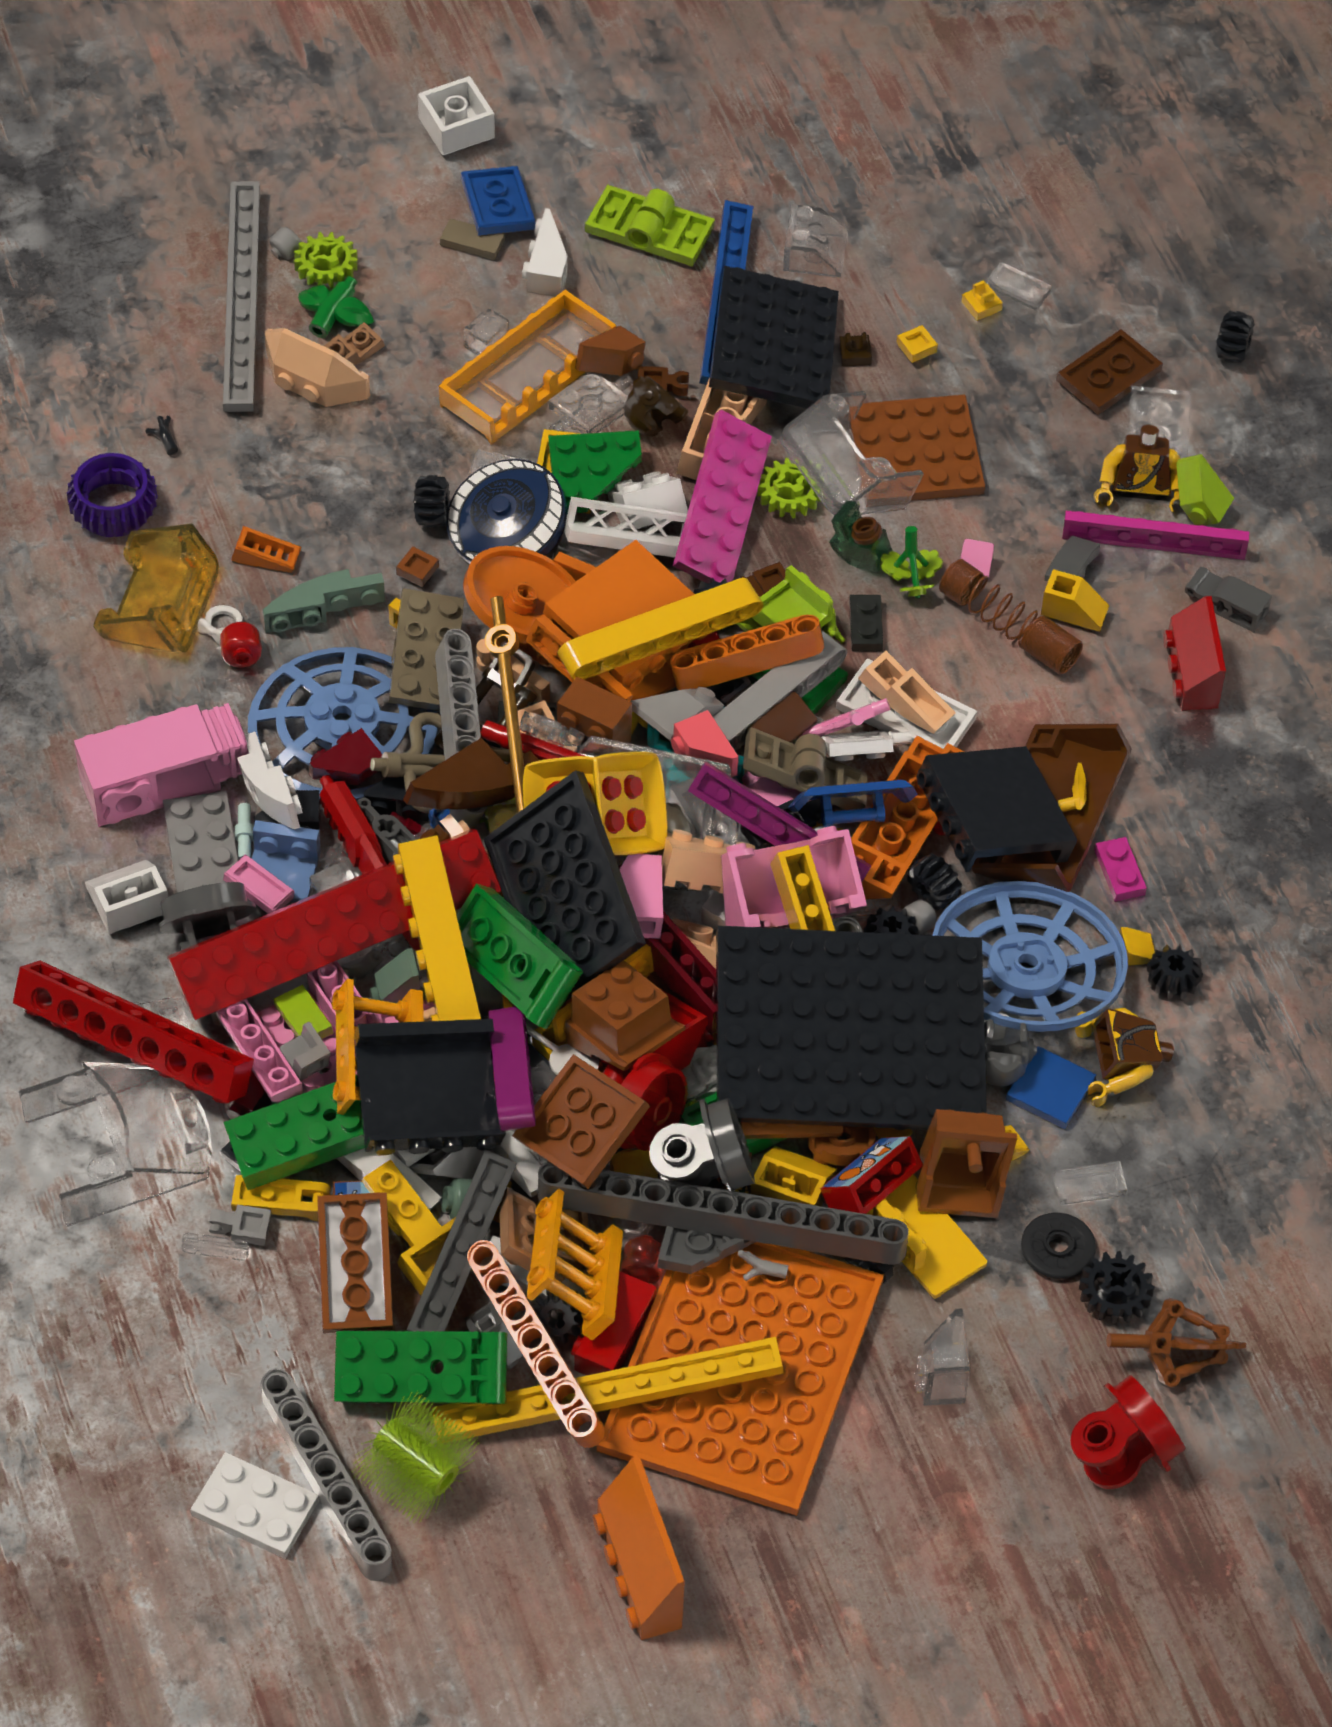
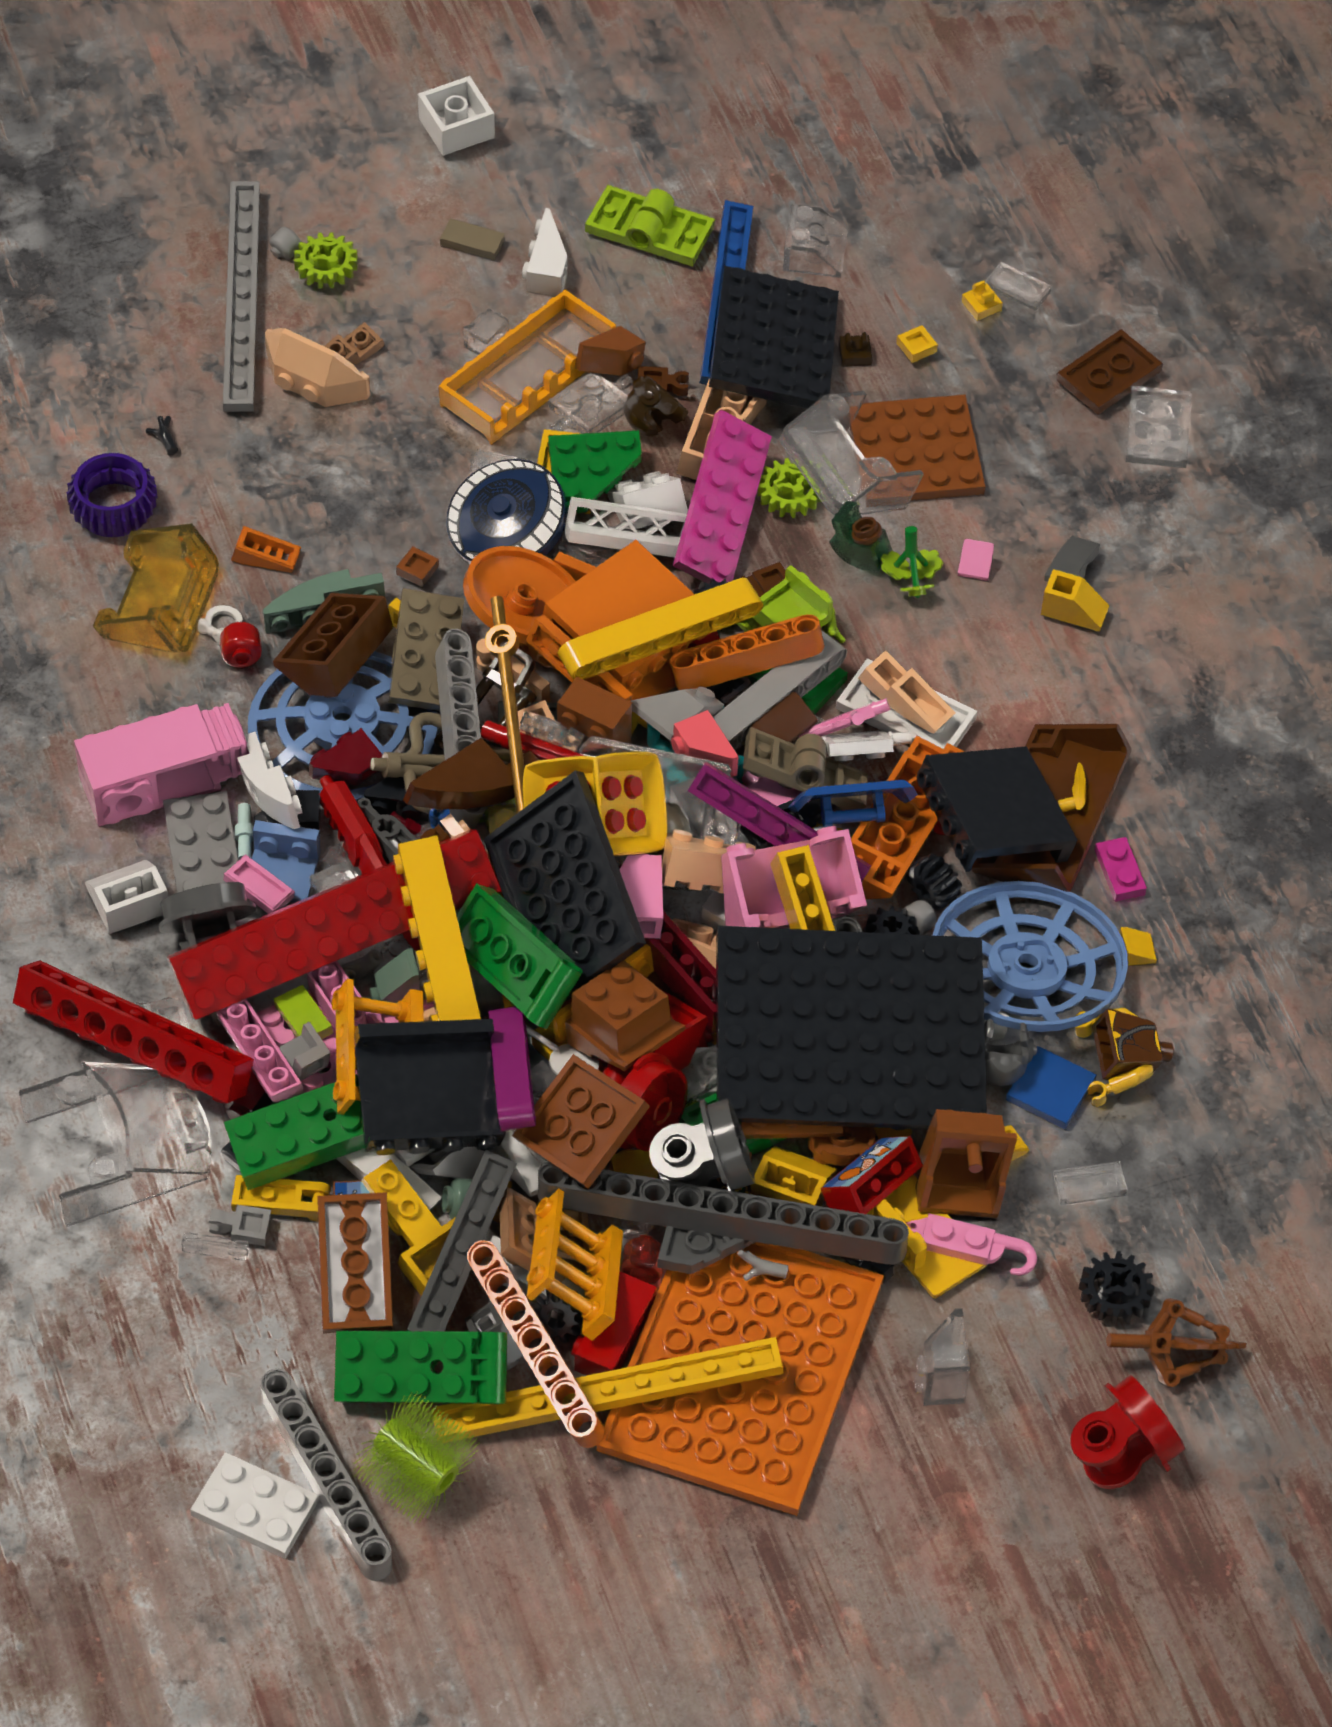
green plant [298,276,374,339] -> none
black gear [413,475,450,527] -> none
blue tile [461,166,536,236] -> none
orange slope [593,1455,685,1641] -> none
pearl dark grey plate [849,595,883,652] -> none
dark orange piece [939,559,1083,675] -> none
black wheel [1021,1212,1096,1279] -> none
dark pink plate [1062,510,1250,560] -> none
torso [1094,424,1181,513] -> none
black gear [1146,944,1203,1001] -> none
red slope [1163,596,1226,711] -> none
lime slope [1176,454,1234,526] -> none
dark grey piece [1185,567,1272,633] -> none
black gear [1215,311,1255,363] -> none
none -> reddish brown slope [273,593,394,698]
none -> bright pink plate [906,1213,1037,1276]

